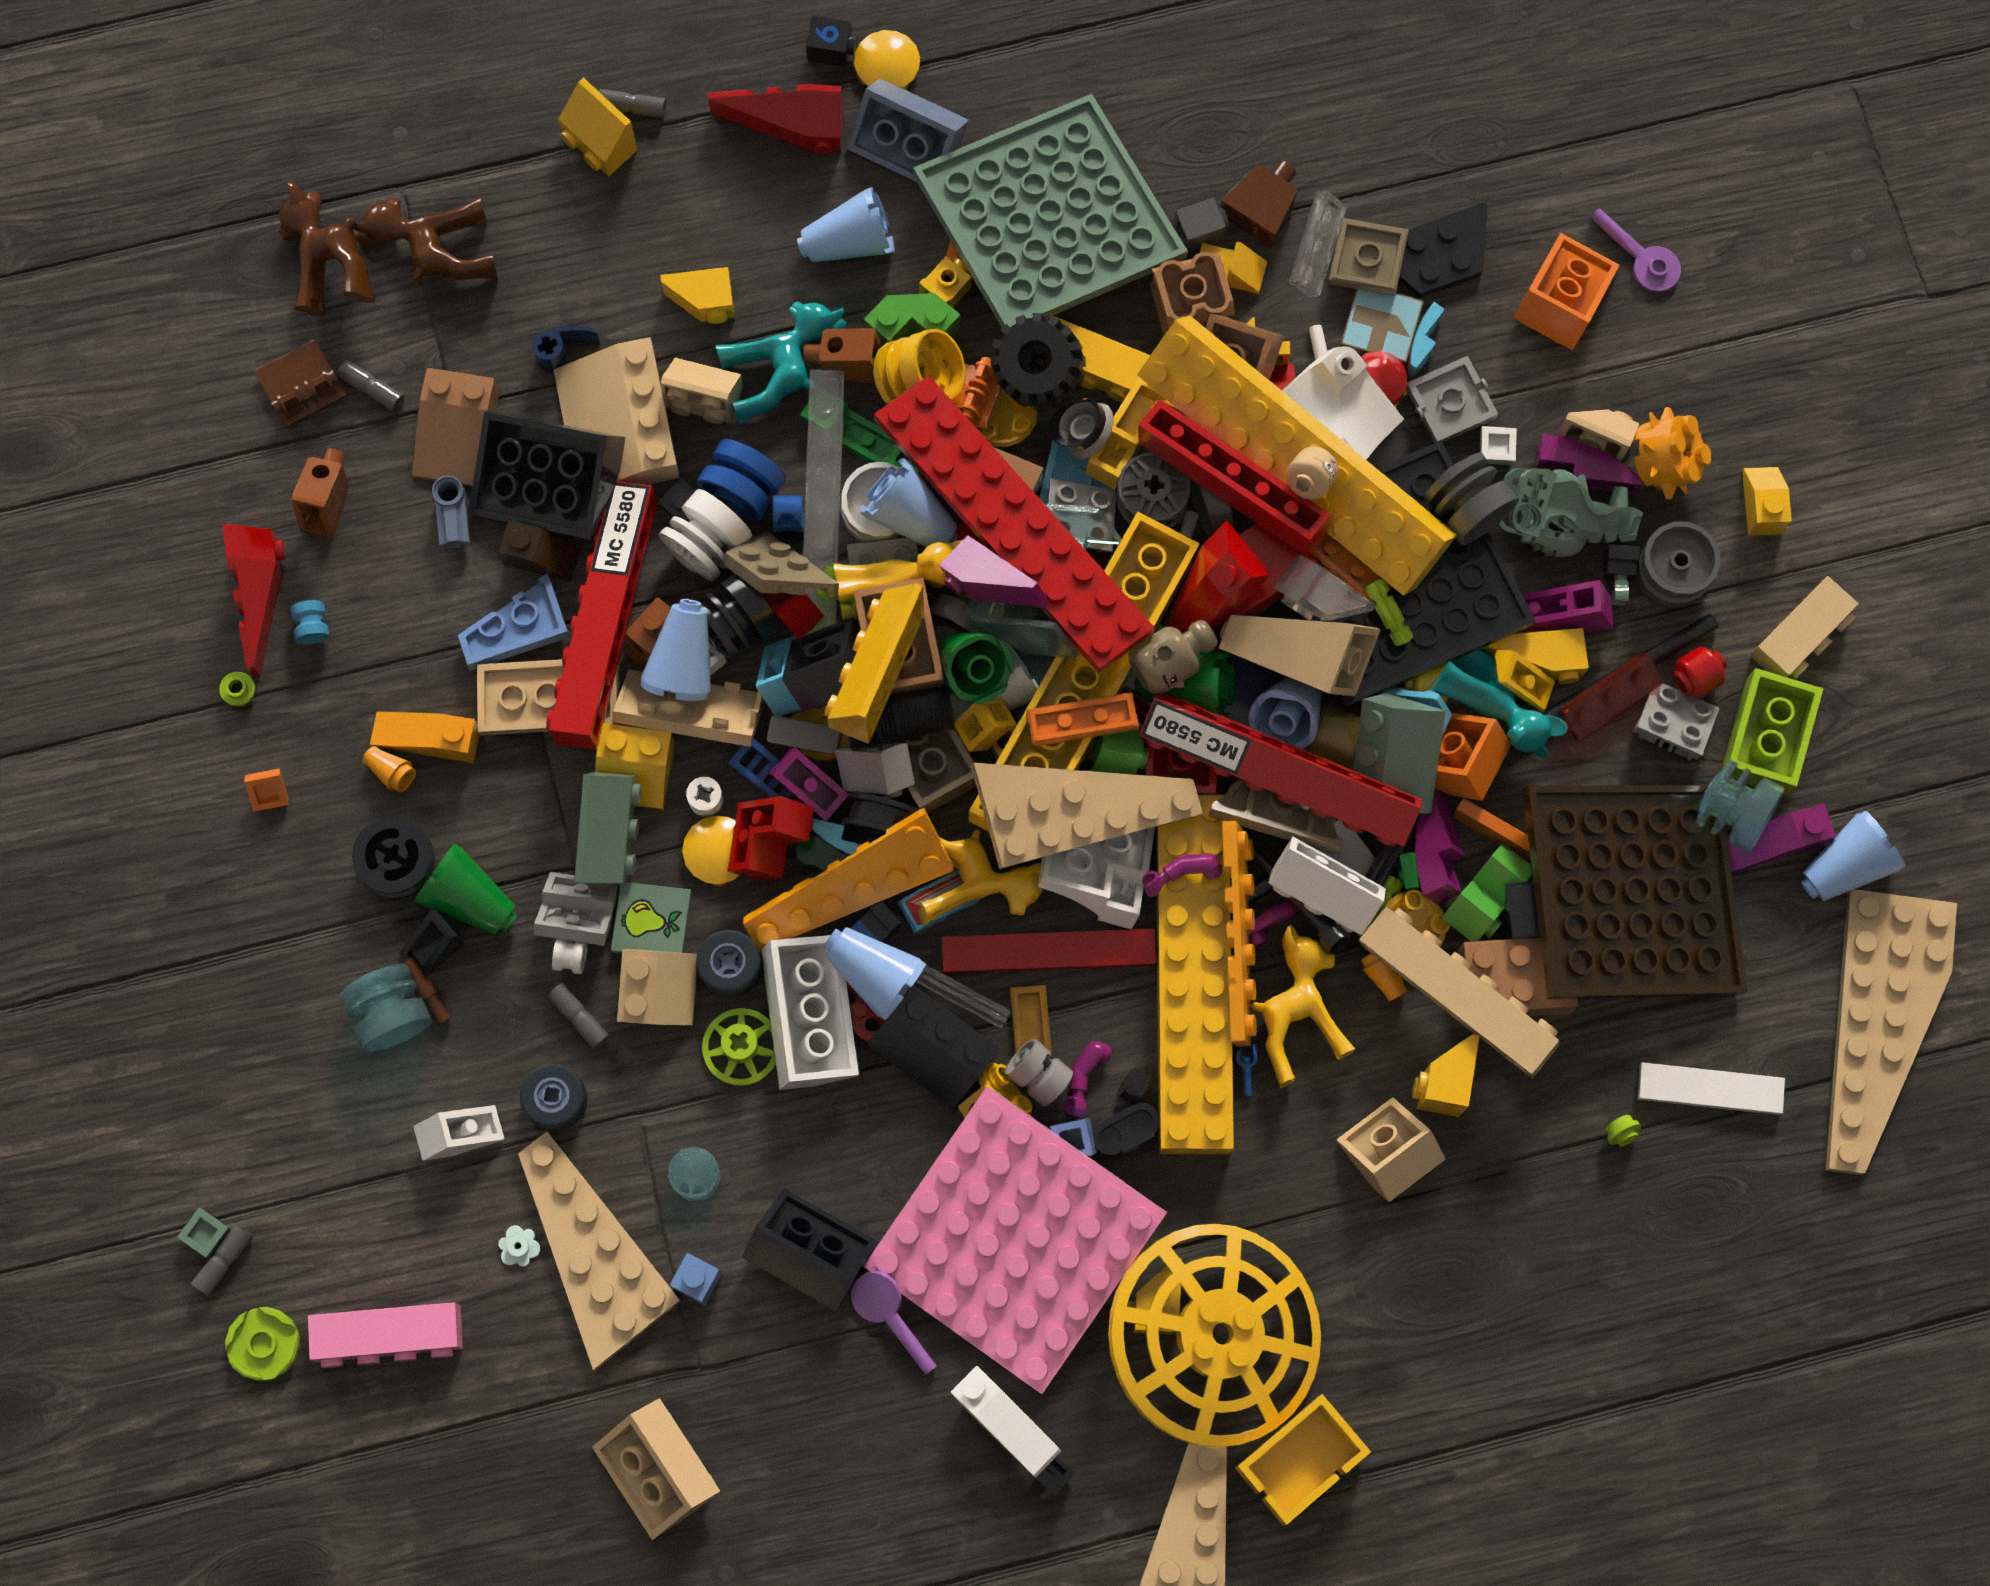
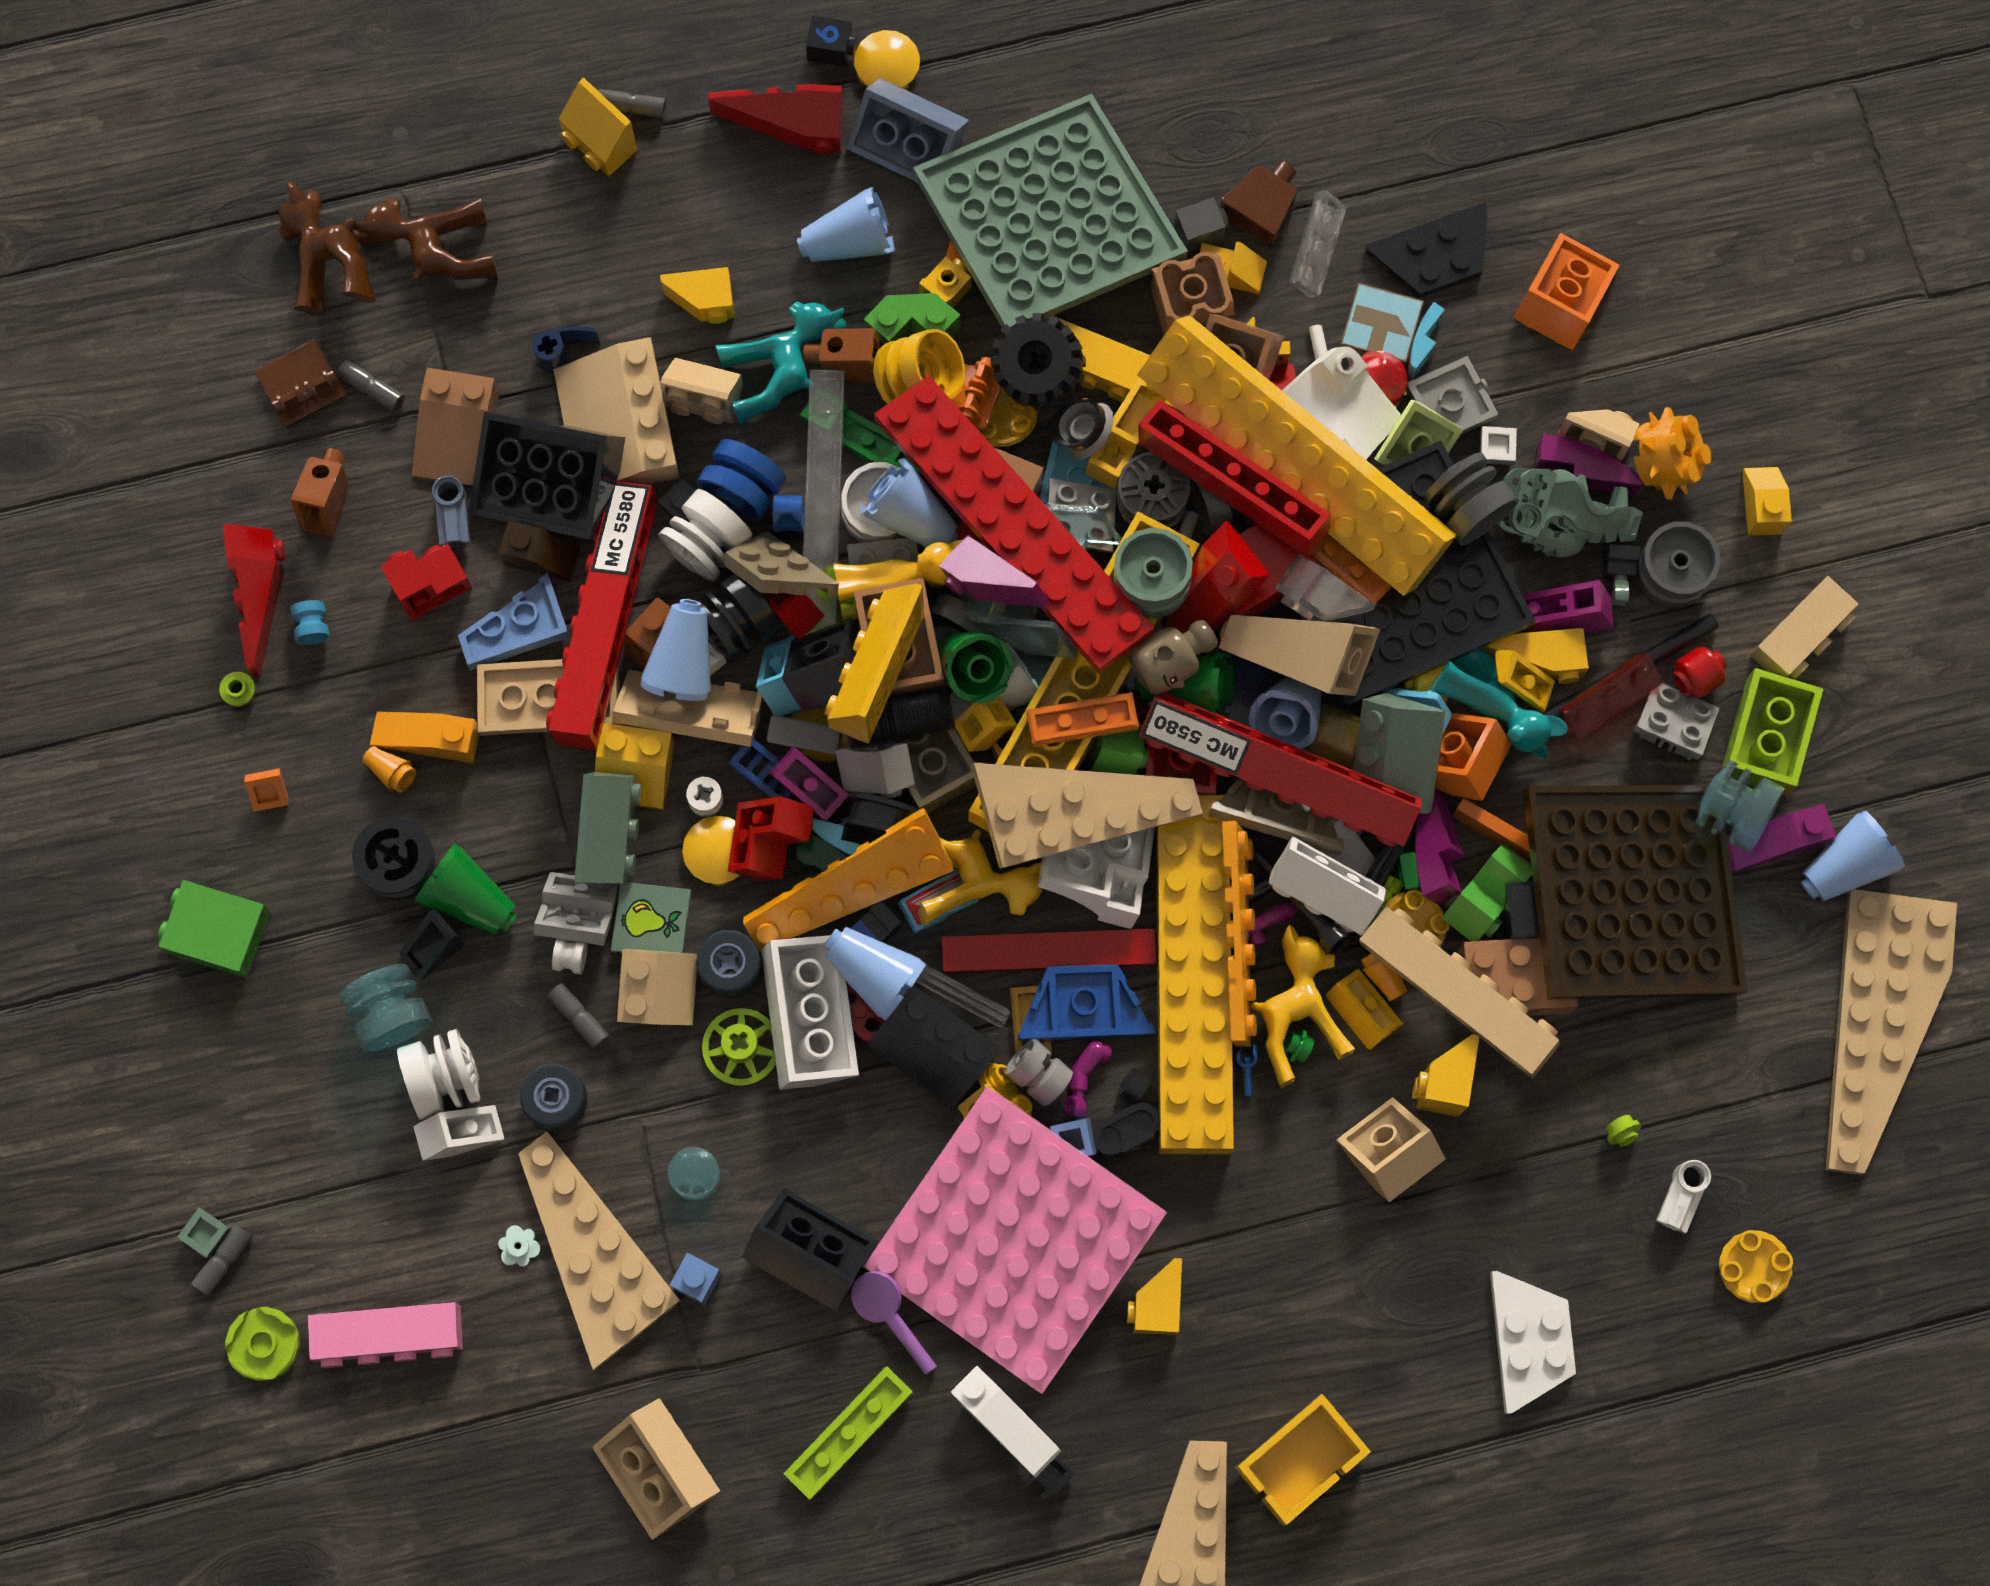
reddish brown bar [401,958,451,1025] -> none
yellow dish [1108,1224,1321,1447] -> none
magenta arm [1142,853,1223,898] -> none
tan head [1286,446,1339,500] -> none
dark tan tile [1329,218,1409,296] -> none
lime axle [1366,579,1413,646] -> none
medium lavender piece [1590,208,1681,293] -> none
white tile [1637,1062,1785,1115] -> none
none -> bright green brick [157,880,271,978]
none -> red brick [380,543,472,621]
none -> white wheel [397,1029,480,1120]
none -> lime plate [784,1366,913,1500]
none -> blue wing [1017,964,1156,1041]
none -> sand green wheel [1113,528,1193,619]
none -> green plate [1284,1030,1314,1064]
none -> yellow slope [1325,968,1403,1050]
none -> yellowish green slope [1374,399,1463,465]
none -> white wing [1490,1271,1576,1414]
none -> white piece [1656,1160,1711,1234]
none -> yellow dish [1719,1230,1793,1303]

